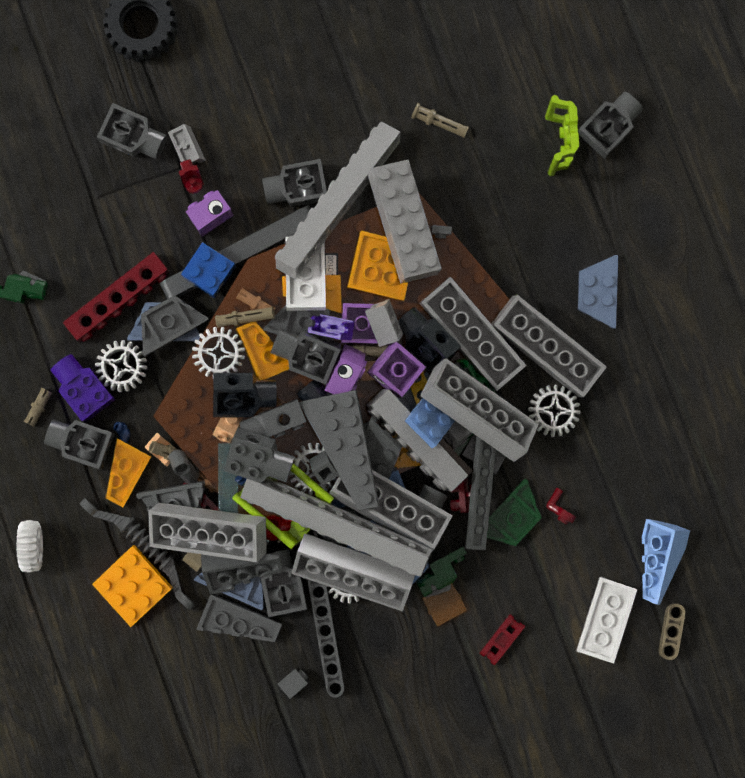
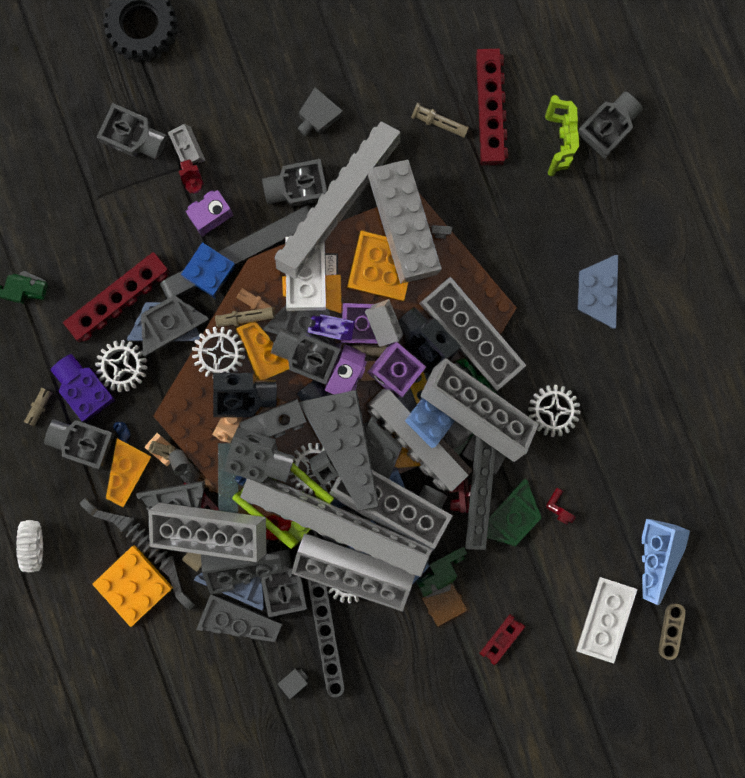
light grey brick [491,295,606,397] -> none
none -> dark grey torso [297,88,343,136]
none -> dark red brick [476,48,508,165]

